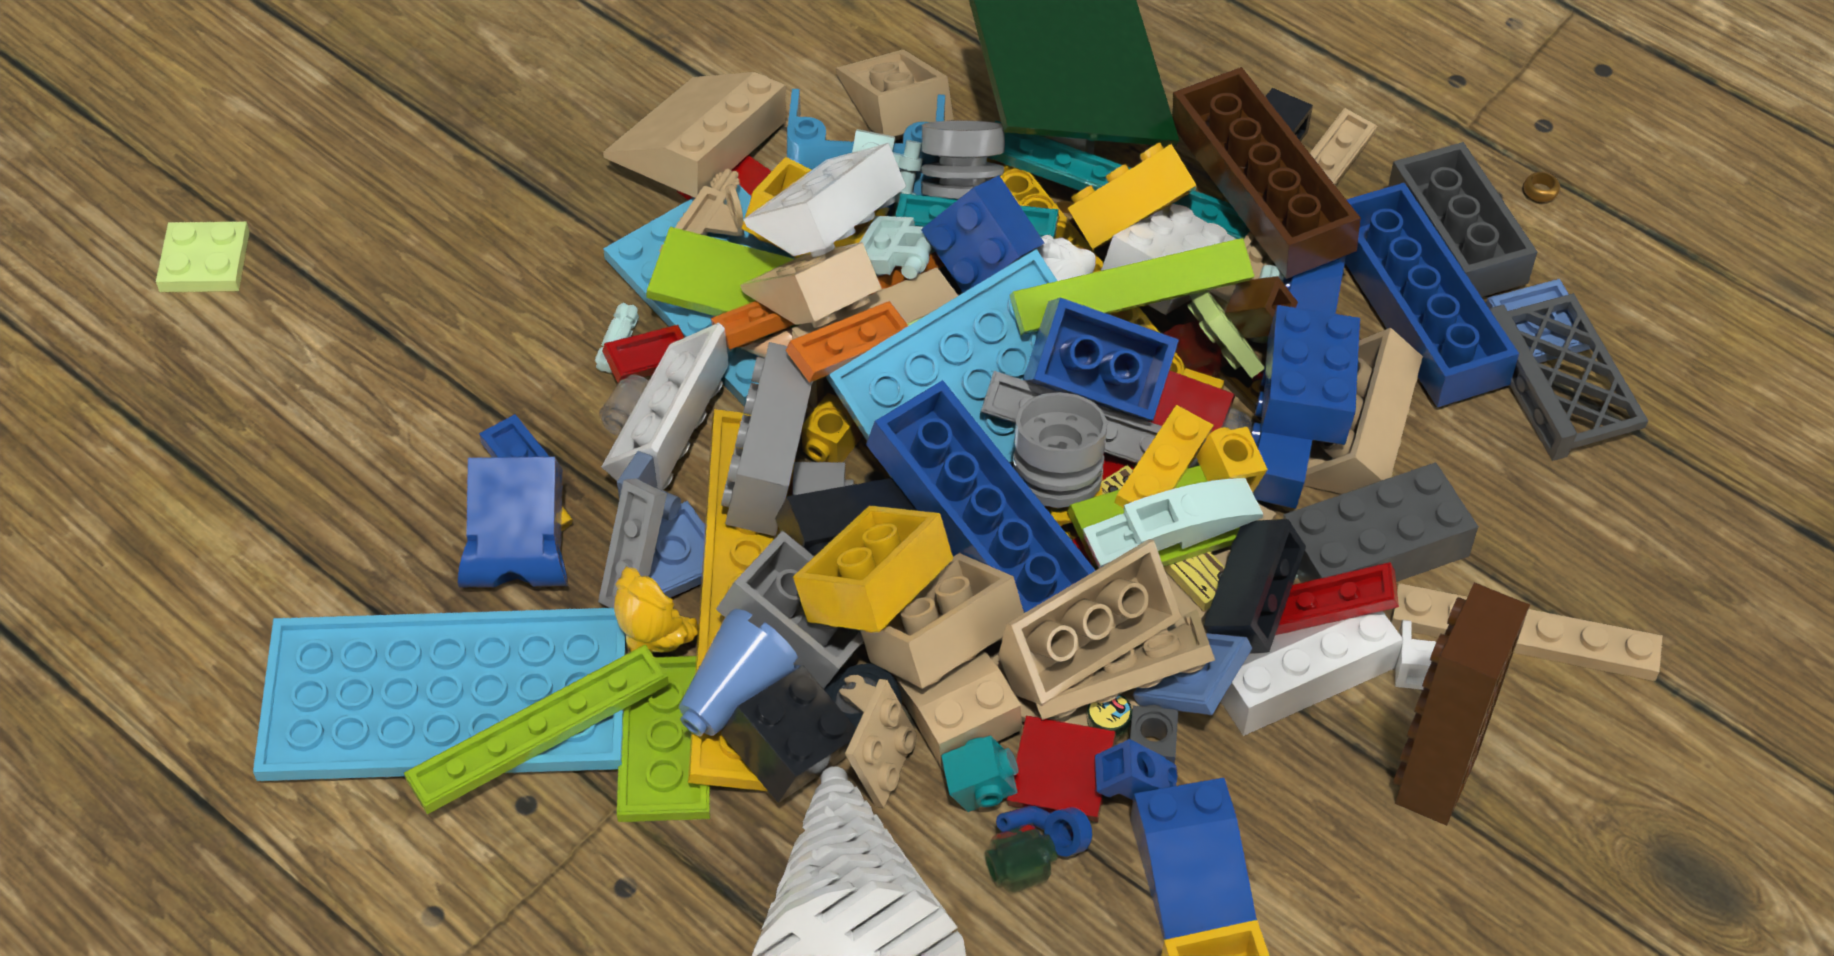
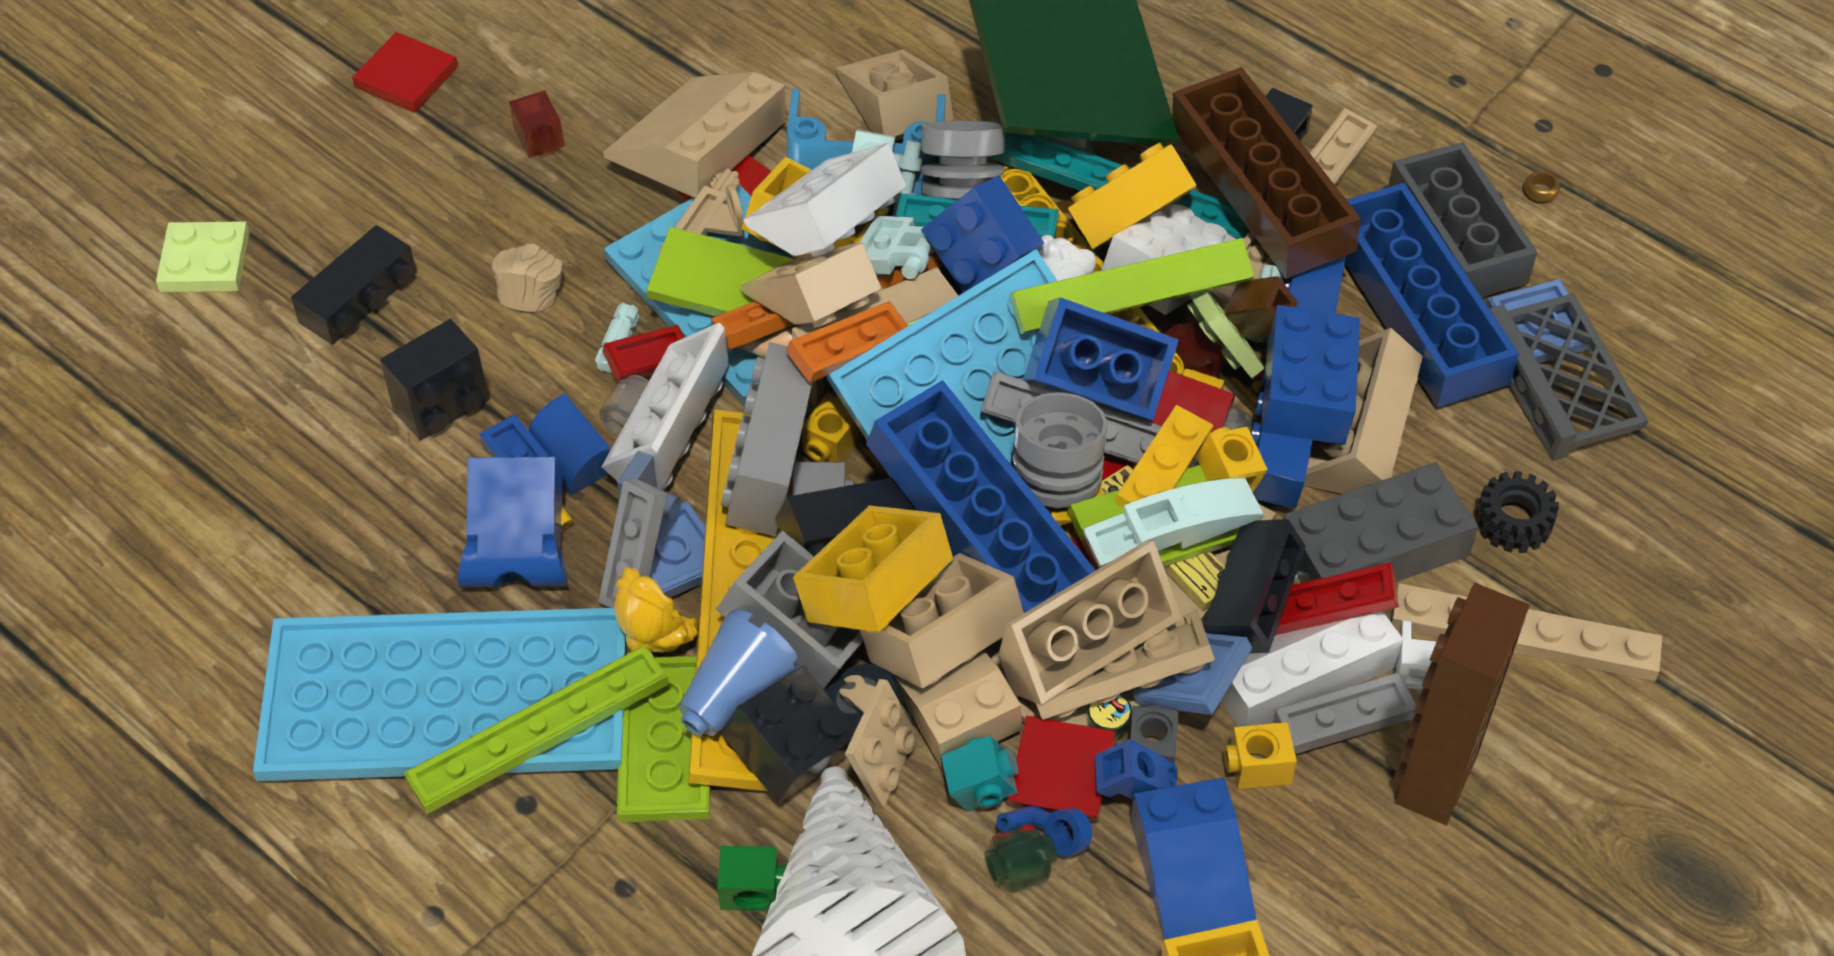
none -> black brick [291,225,417,345]
none -> red tile [352,32,458,112]
none -> black brick [380,318,489,441]
none -> tan hair [491,244,562,312]
none -> clear red brick [509,90,565,158]
none -> blue brick [529,393,610,495]
none -> green brick [717,846,787,911]
none -> yellow brick [1224,722,1297,790]
none -> light grey plate [1273,672,1416,754]
none -> black tyre [1475,471,1559,553]

